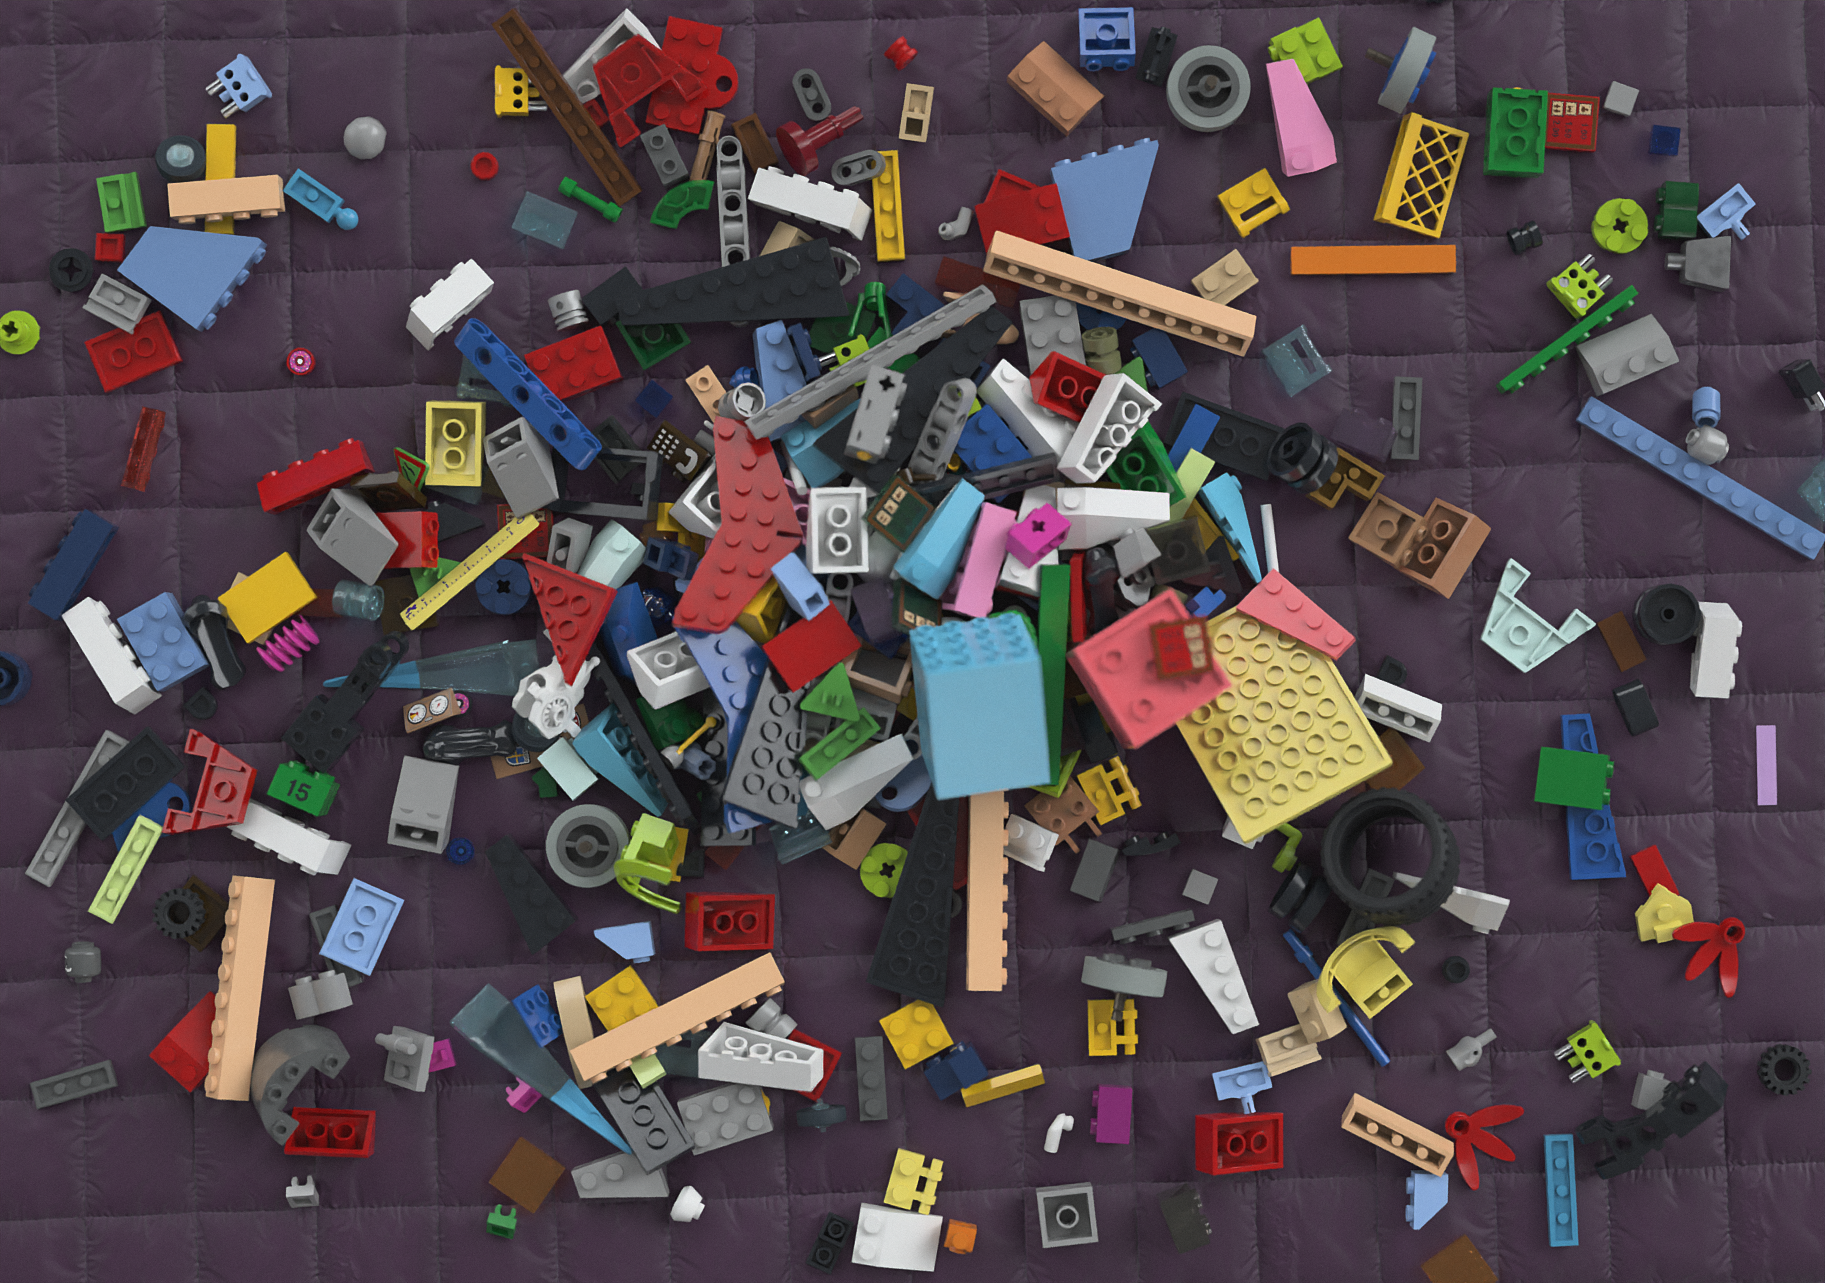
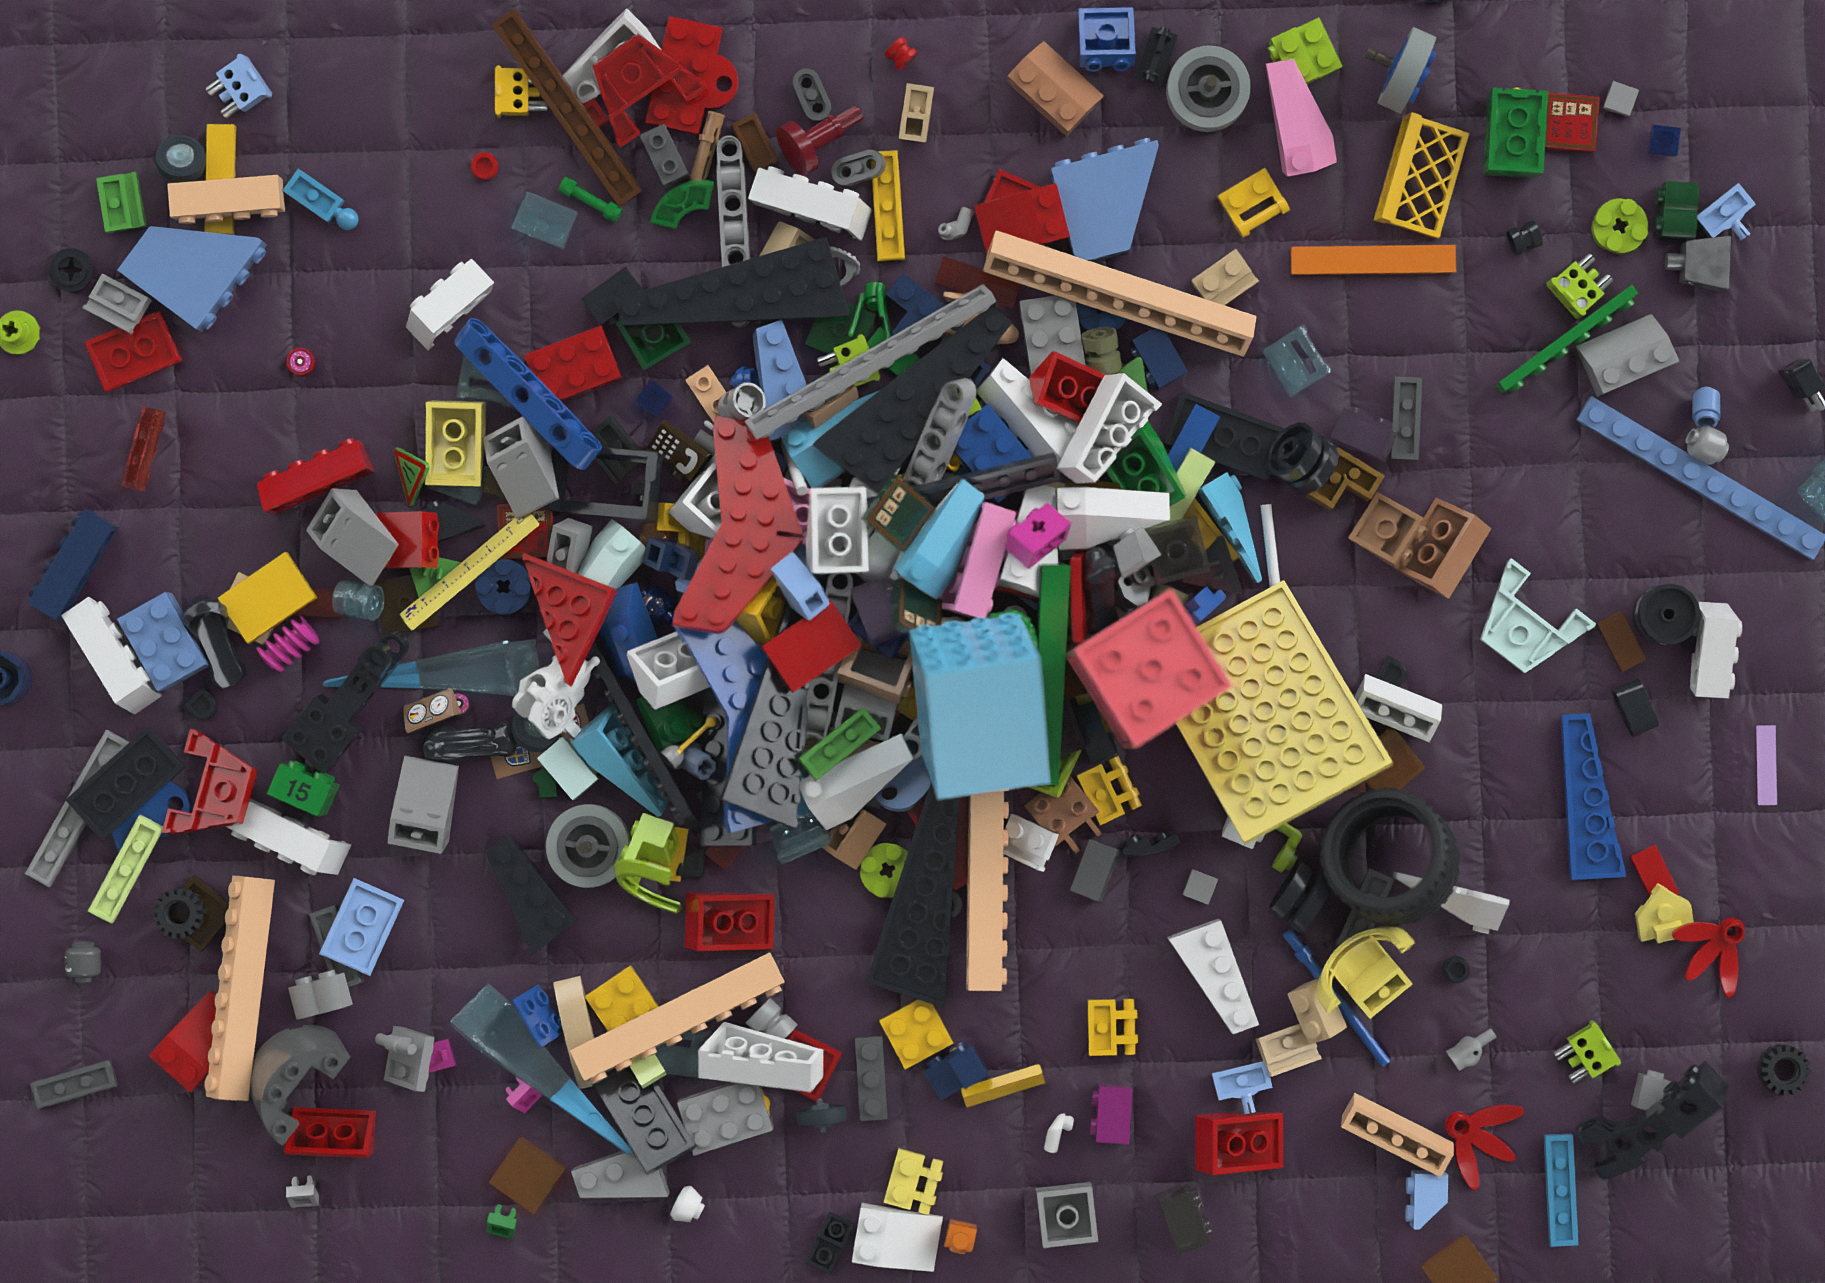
red tile [95,233,126,263] -> none
light grey hair [344,116,387,159] -> none
dark brown plate [350,471,427,511] -> none
clear blue tile [446,837,475,865] -> none
light grey piece [548,290,589,332] -> none
light blue slope [594,921,656,963] -> none
dark blue plate [786,323,822,385] -> none
bright green piece [800,663,860,722] -> none
light grey piece [844,365,907,464] -> none
dark brown hand [896,467,937,484] -> none
light grey wheel [1081,953,1167,1021] -> none
dark grey plate [1110,908,1195,944] -> none
tile [1148,615,1215,681] -> none
coral wing [1236,568,1355,661] -> none
green panel [1534,747,1614,810] -> none

